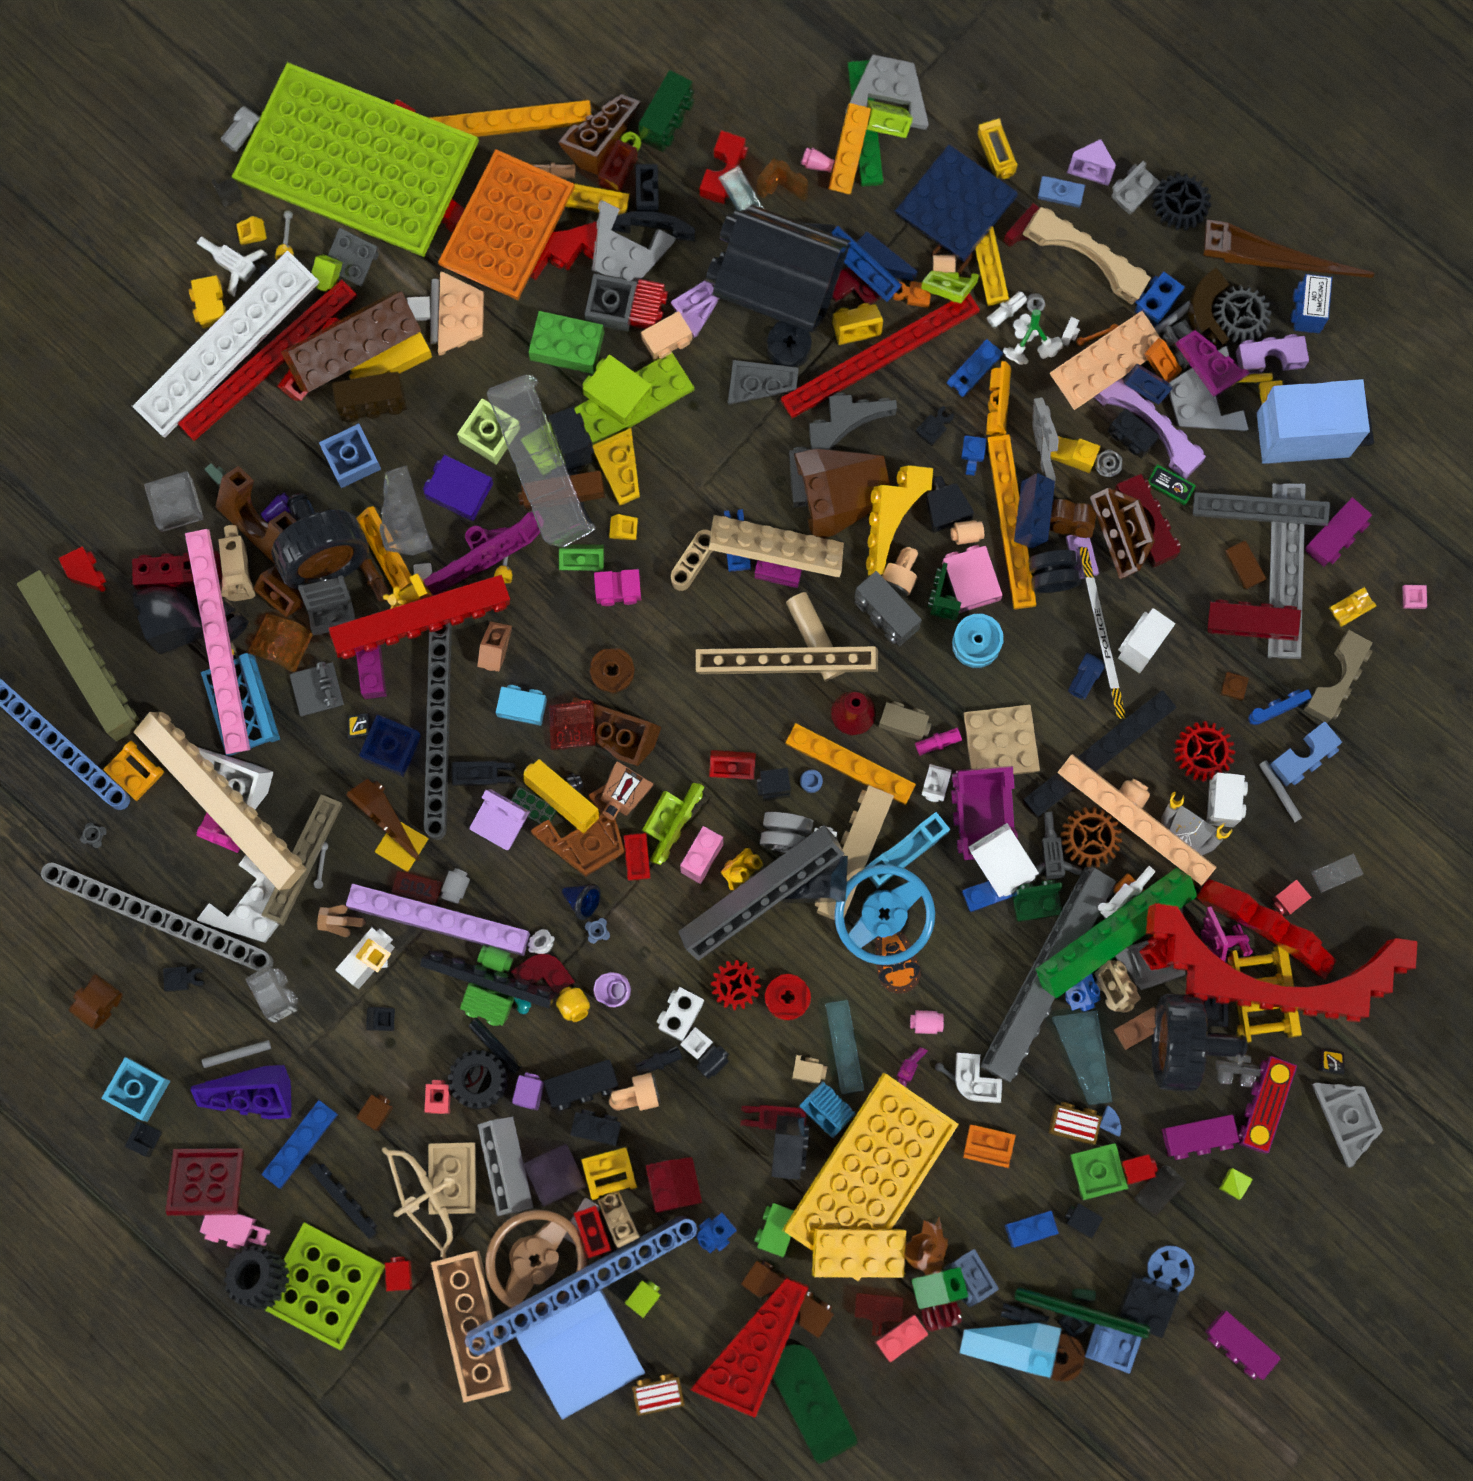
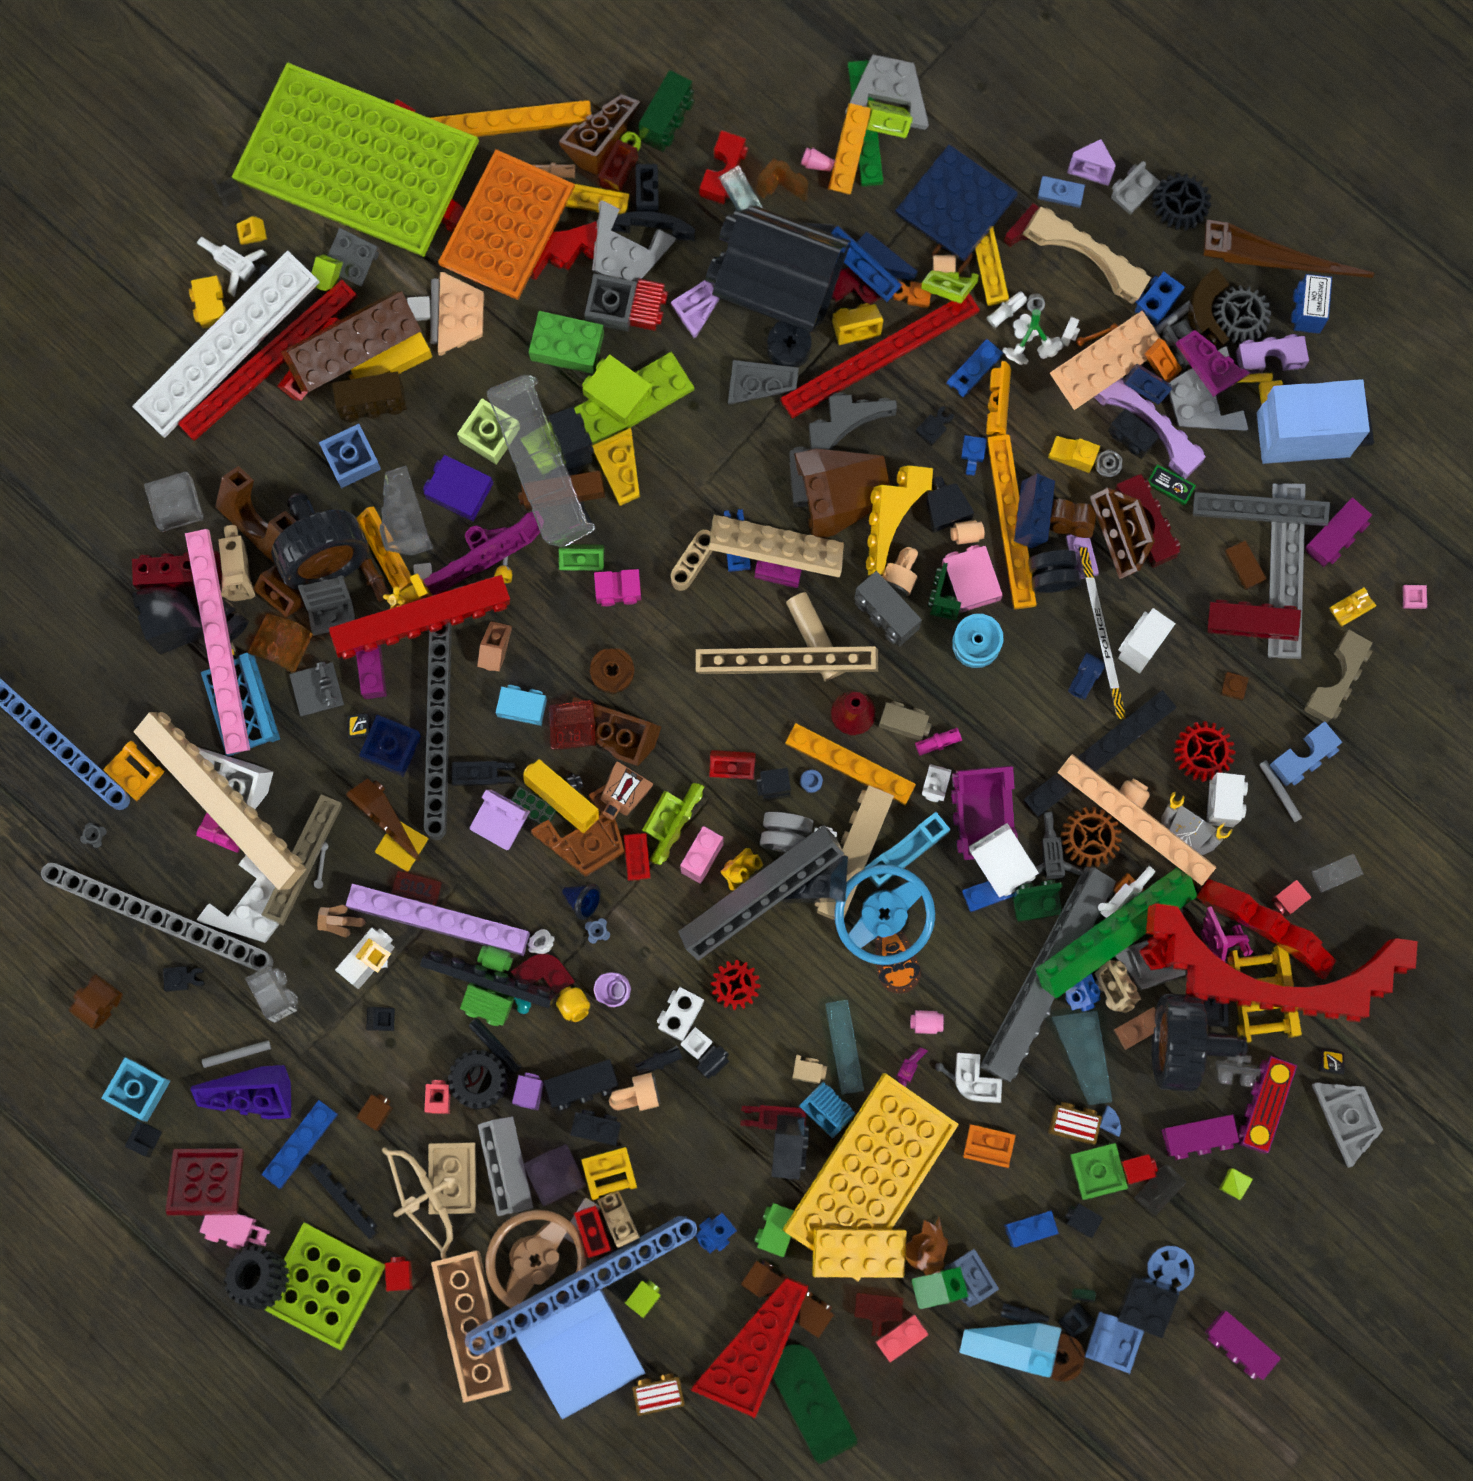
olive brick [17,570,140,742] -> none
red slope [58,546,106,592] -> none
sand green plate [205,464,227,487] -> none
light grey piece [221,107,260,152] -> none
dark purple cone [261,493,290,523] -> none
hinge [275,211,293,260] -> none
light grey brick [441,868,470,904] -> none
yellow slope [609,514,638,540] -> none
light nougat brick [641,311,692,361] -> none
dark red slope [646,1157,702,1213] -> none
red plate [765,974,811,1021] -> none
dark red gear [921,1301,962,1331] -> none
tan plate [963,705,1040,775] -> none
yellow window [977,118,1018,179] -> none
dark green axle [1014,1287,1150,1339] -> none
light grey wing [1032,397,1059,489] -> none
blue plate [1248,689,1312,725] -> none

